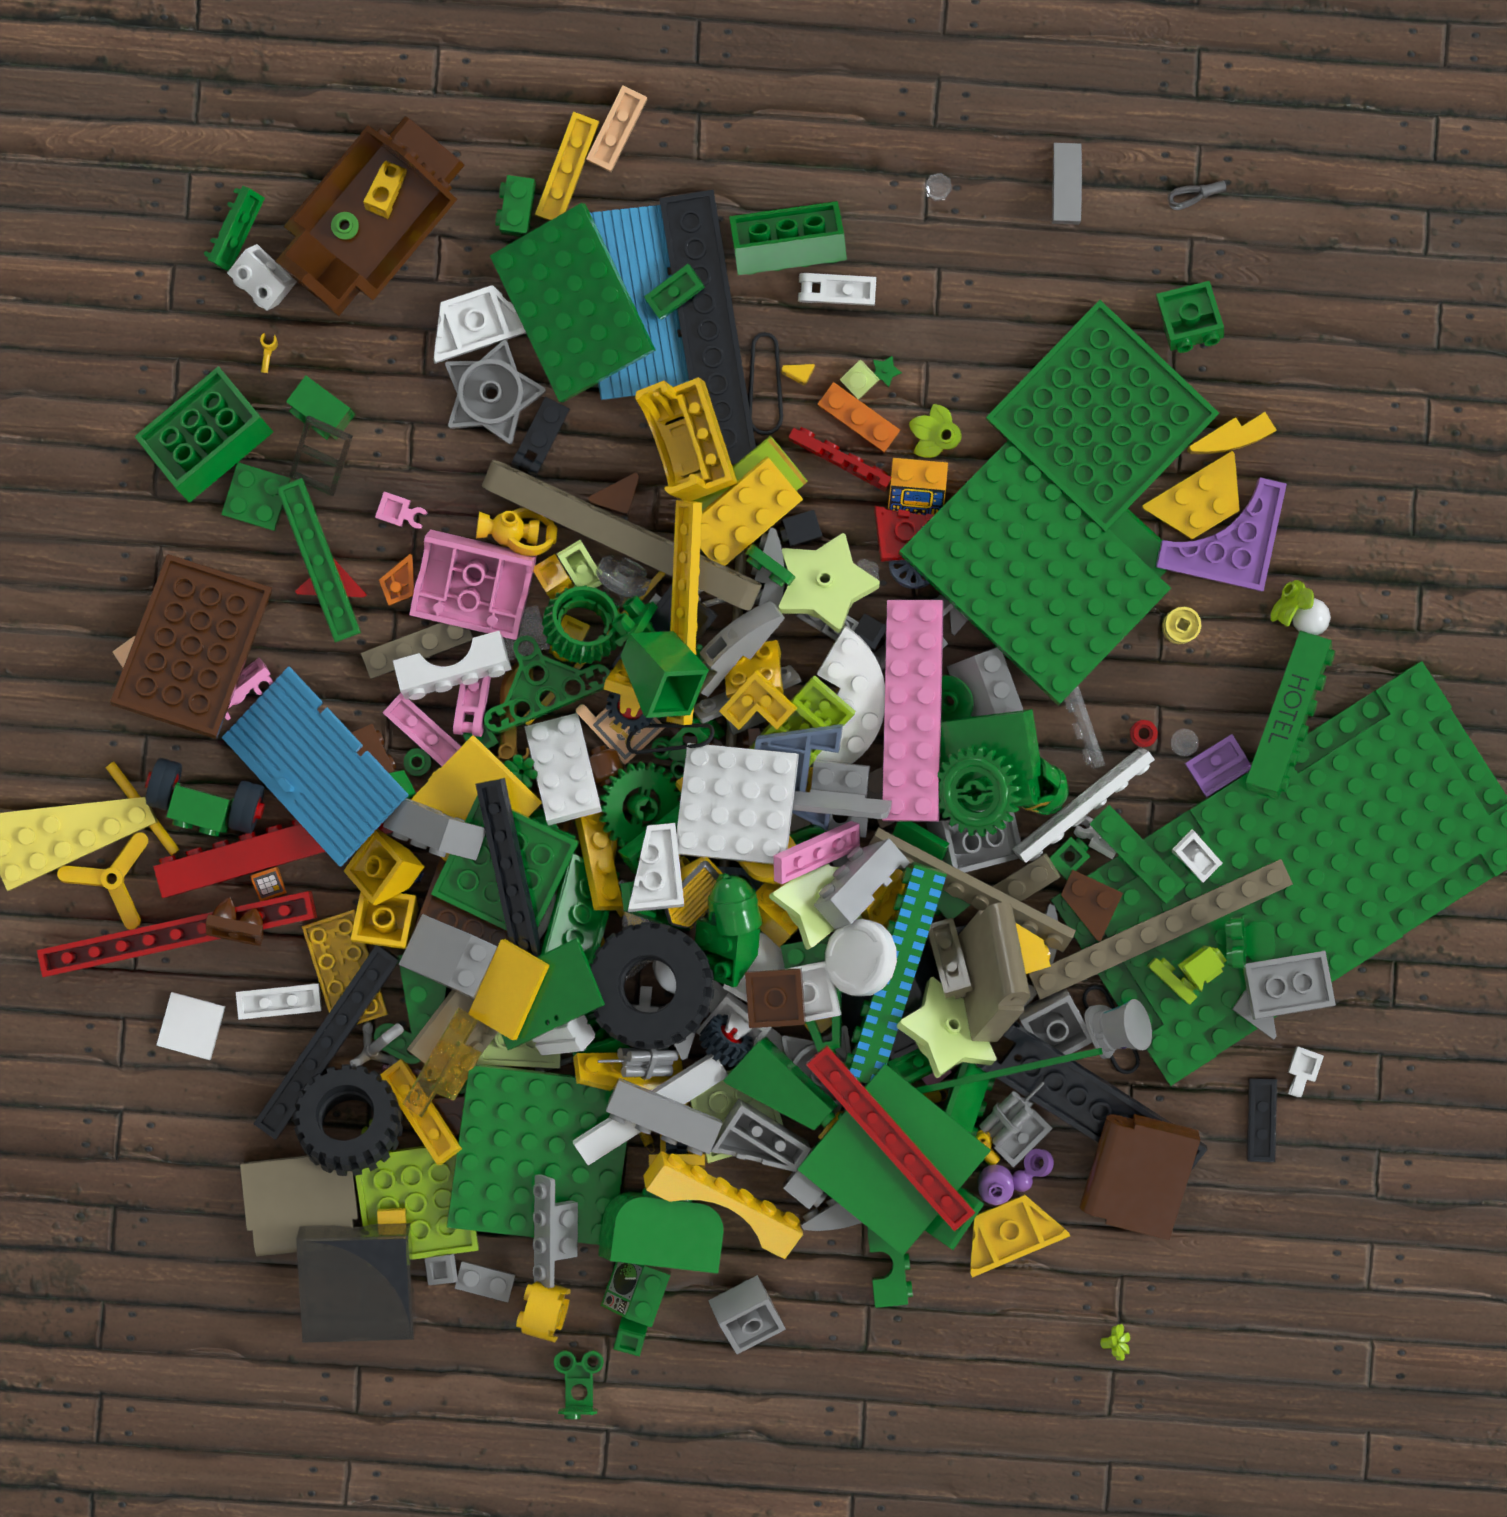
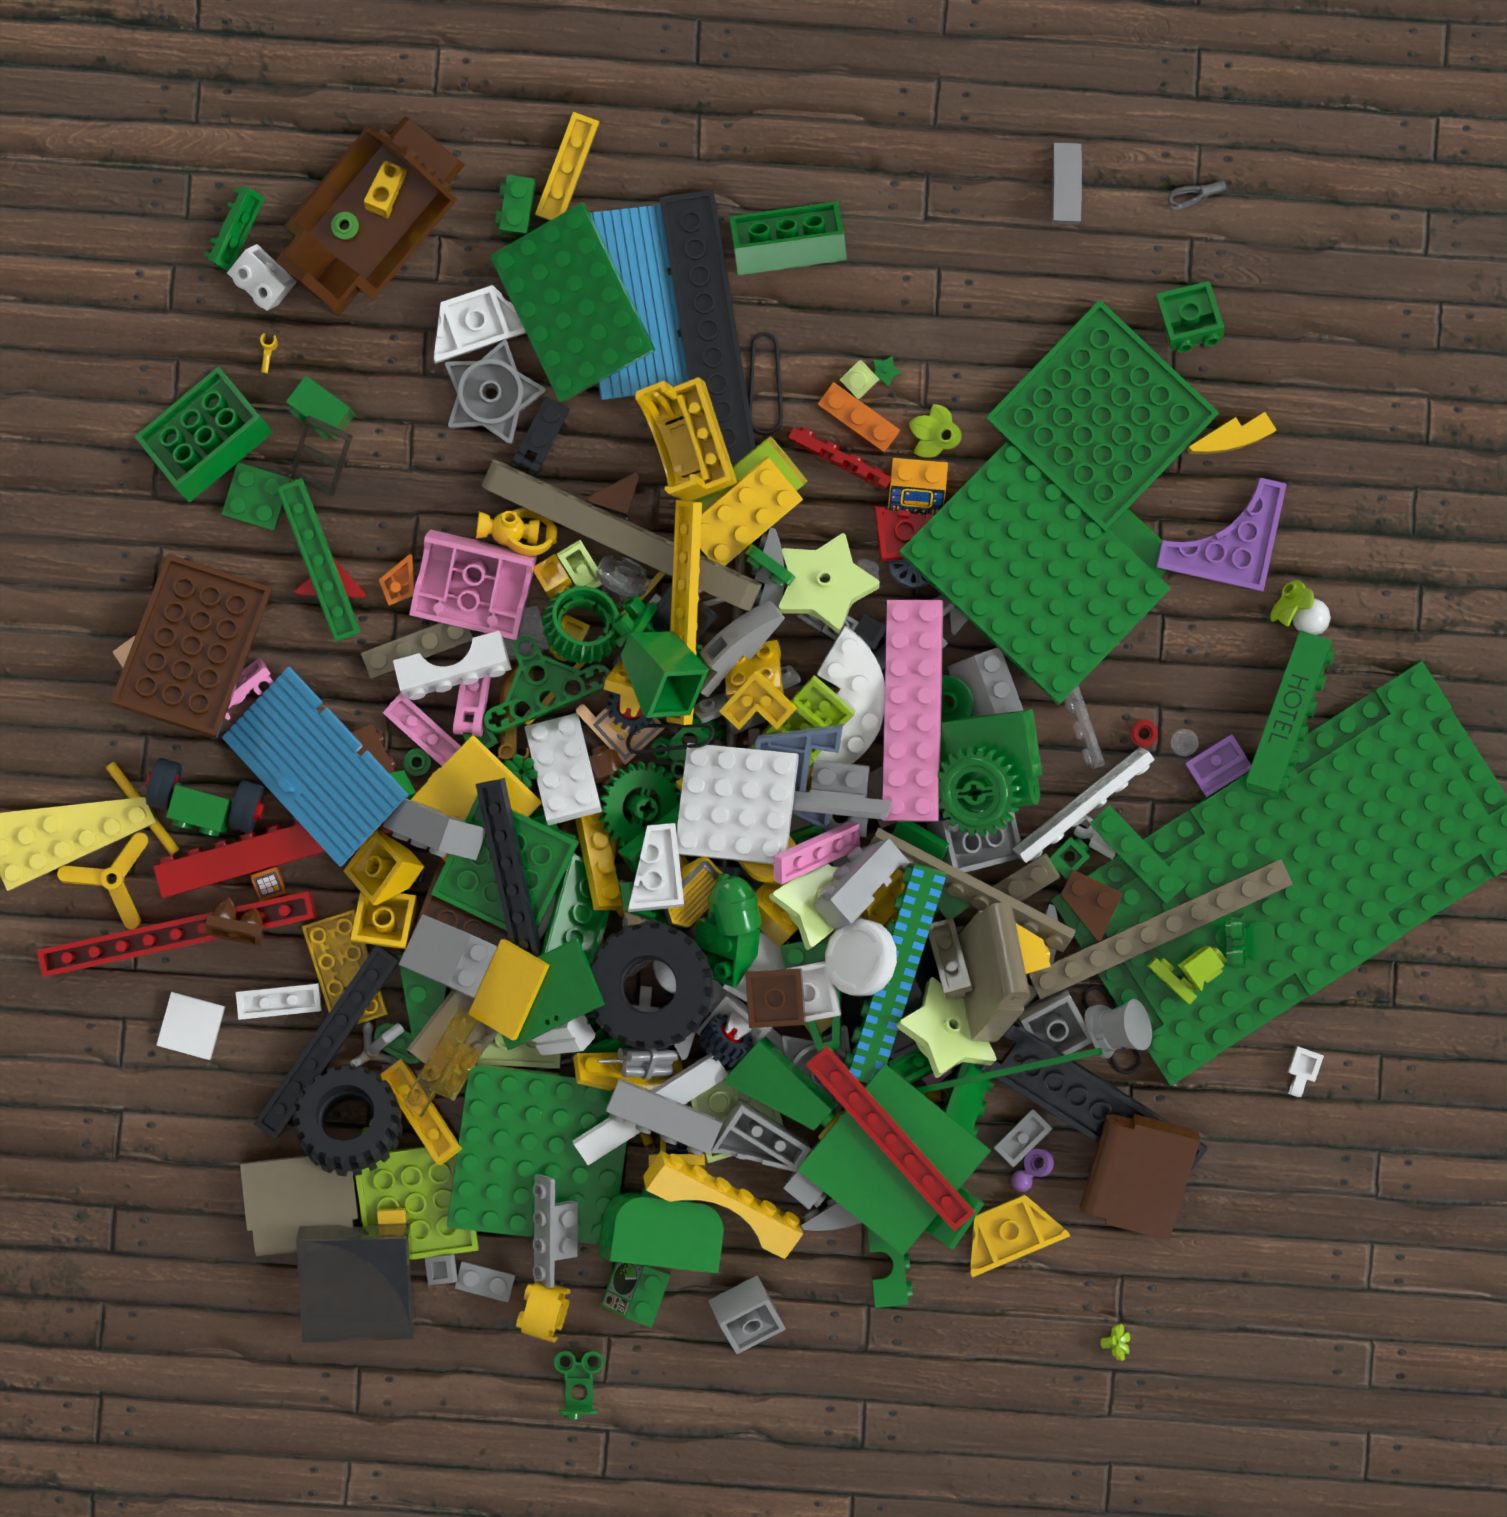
bright pink plate [375,492,427,529] -> none
light nougat plate [586,85,647,172] -> none
green slope [613,1317,648,1357] -> none
green plate [644,264,705,320] -> none
black brick [779,510,822,548] -> none
yellow slope [781,364,815,386] -> none
white plate [798,273,876,306] -> none
clear tile [925,173,952,201] -> none
yellow arm [976,1130,1001,1165] -> none
medium lavender head [977,1164,1014,1205] -> none
light grey piece [980,1082,1044,1147] -> none
green helmet [1022,757,1069,815] -> none
yellow wing [1141,451,1240,540] -> none
light yellow wheel [1162,607,1201,645] -> none
white slope [1172,830,1222,882] -> none
light grey tile [1232,988,1276,1040] -> none
light grey plate [1243,951,1336,1020] -> none
black tile [1247,1078,1277,1162] -> none

